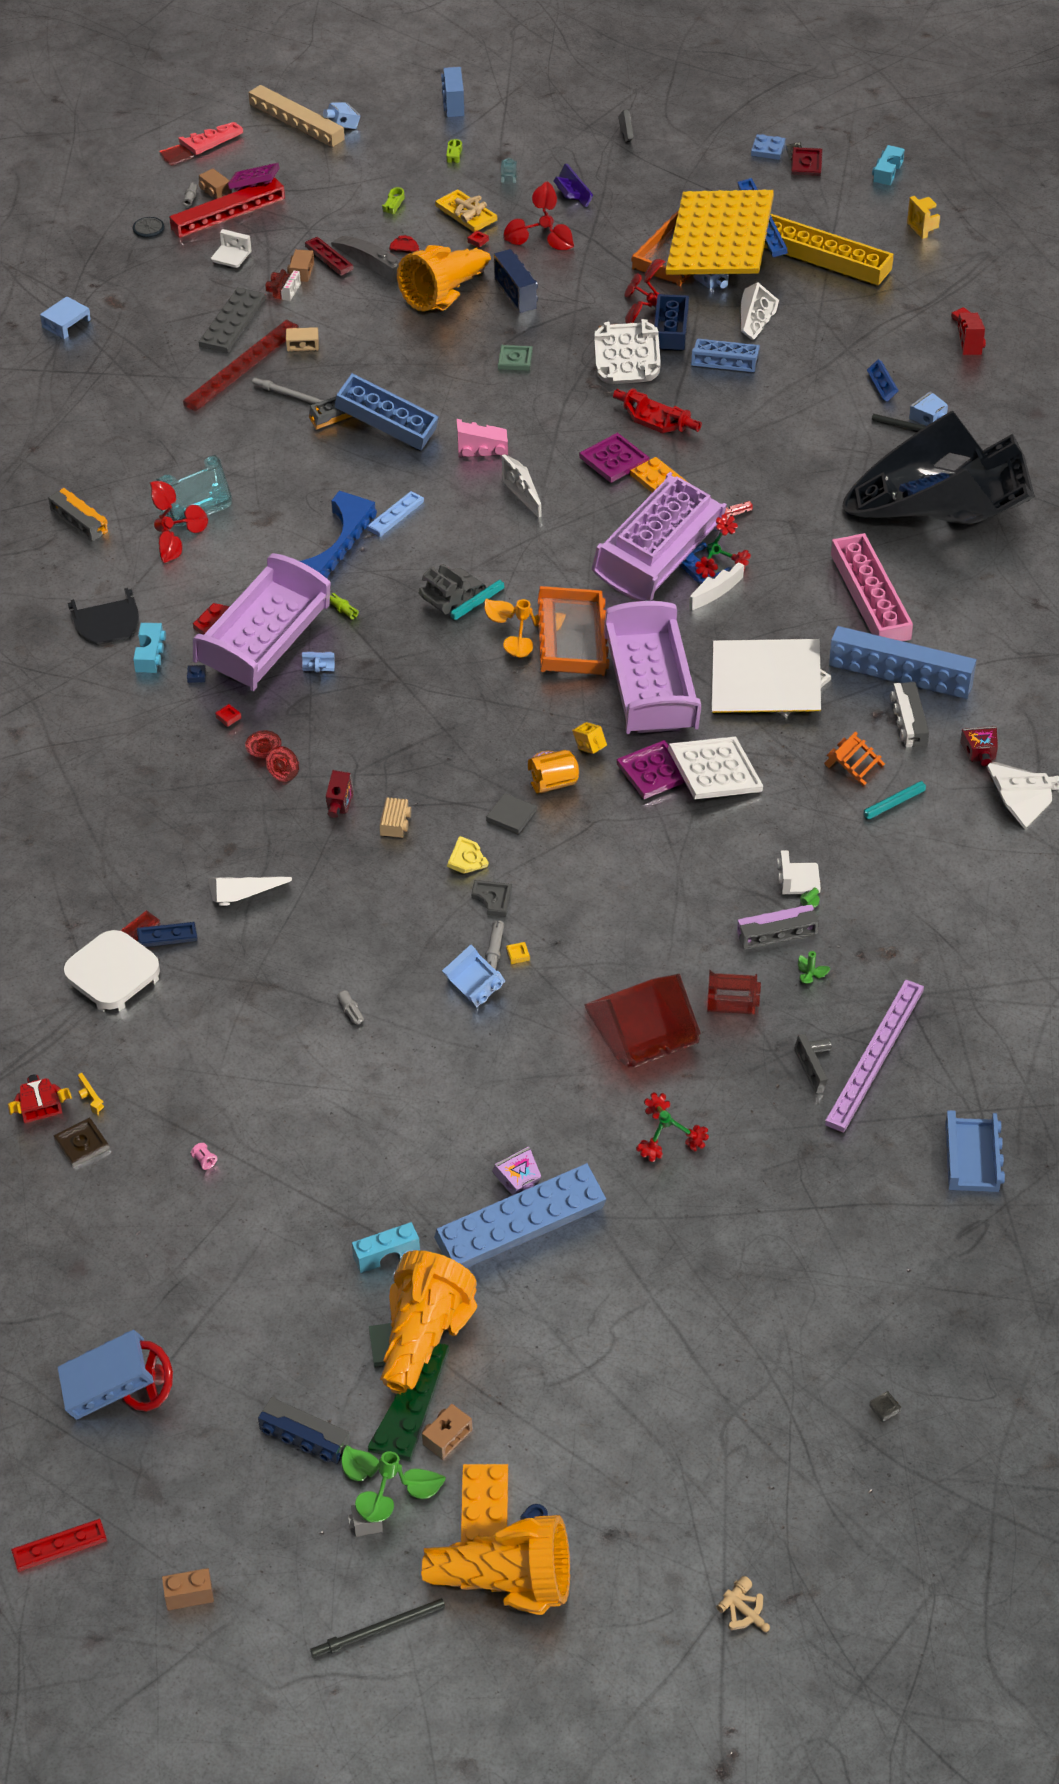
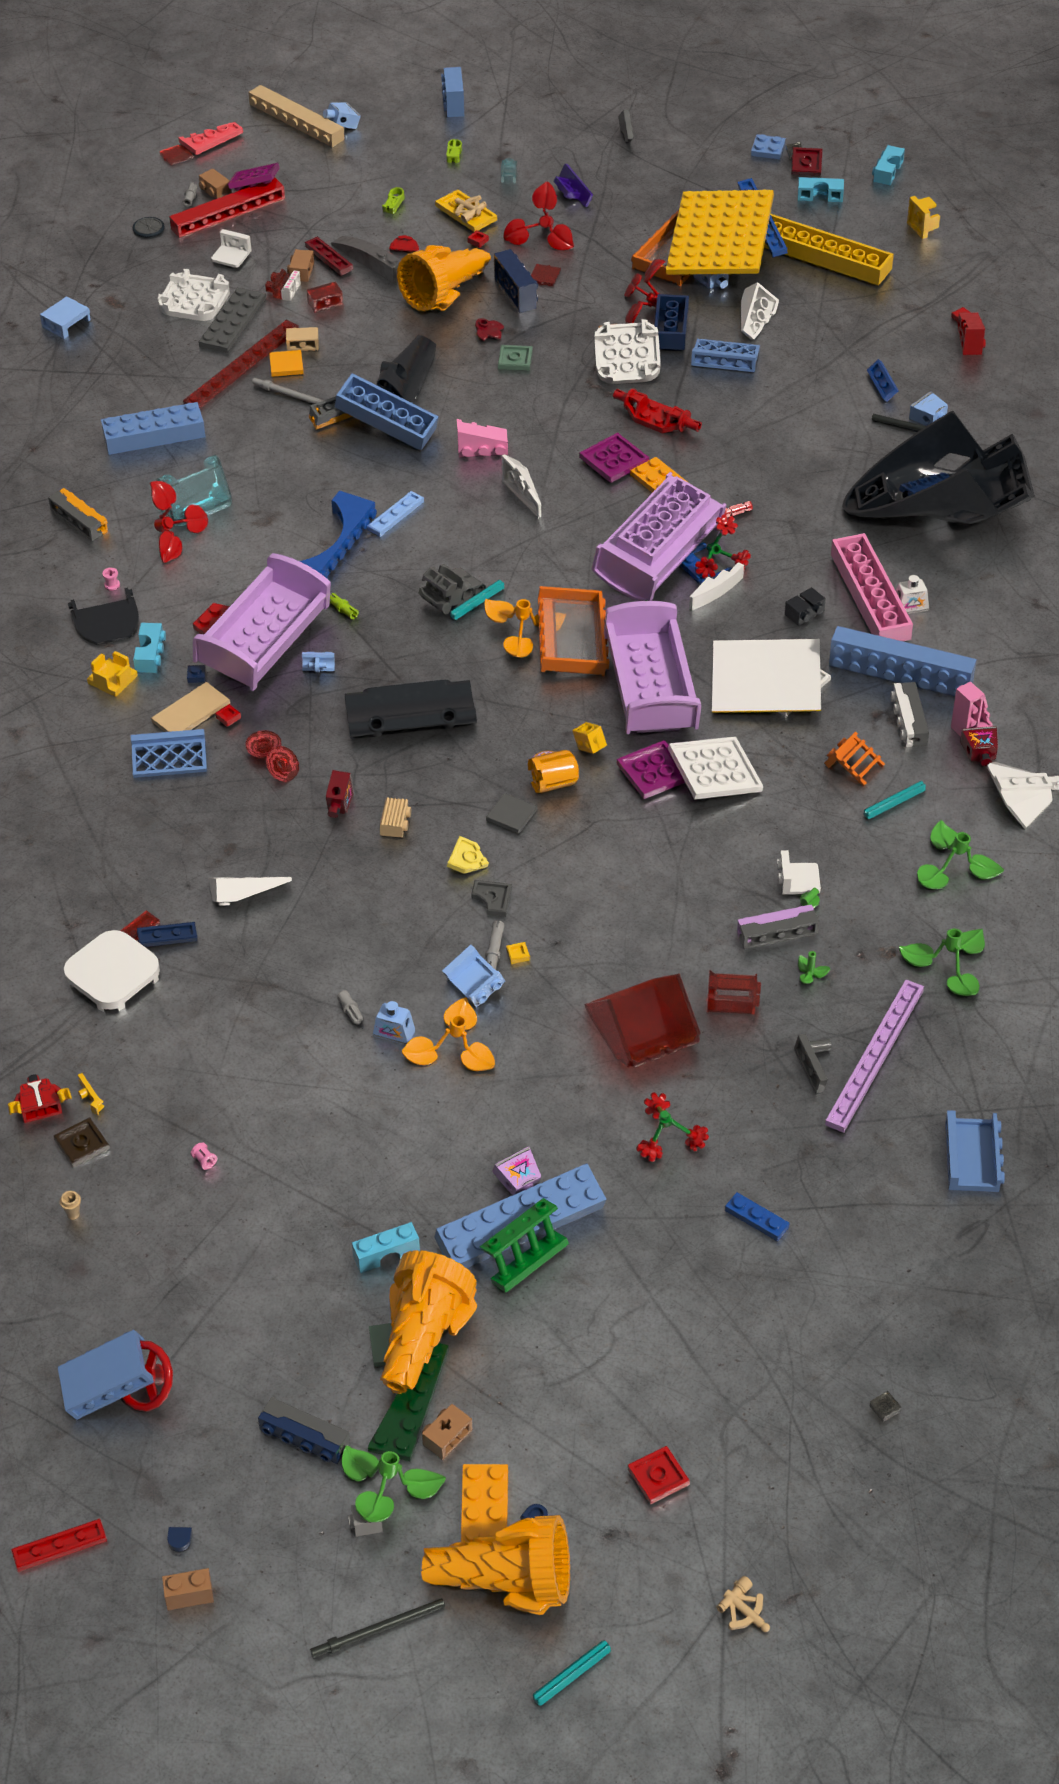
none -> tan cone [60,1191,81,1220]
none -> yellow panel [87,651,138,697]
none -> medium blue brick [101,402,206,455]
none -> bright pink bush [102,568,120,591]
none -> medium blue fence [131,729,207,778]
none -> tan tile [151,682,230,732]
none -> white tile [158,269,230,321]
none -> dark blue tile [167,1527,192,1552]
none -> light orange tile [269,350,304,377]
none -> clear red brick [307,282,343,313]
none -> black panel [344,680,477,737]
none -> light blue torso [373,1001,415,1045]
none -> black panel [377,334,436,403]
none -> light orange plant [401,997,495,1071]
none -> dark red plate [475,318,504,341]
none -> green fence [480,1198,569,1293]
none -> clear red piece [531,264,561,286]
none -> teal axle [533,1640,611,1706]
none -> red plate [628,1446,690,1505]
none -> blue plate [725,1192,790,1242]
none -> black piece [784,587,826,626]
none -> medium azure arch [798,177,844,202]
none -> white torso [896,575,929,614]
none -> bright green plant [899,928,985,996]
none -> bright green plant [917,820,1004,889]
none -> bright pink wedge [951,682,993,737]

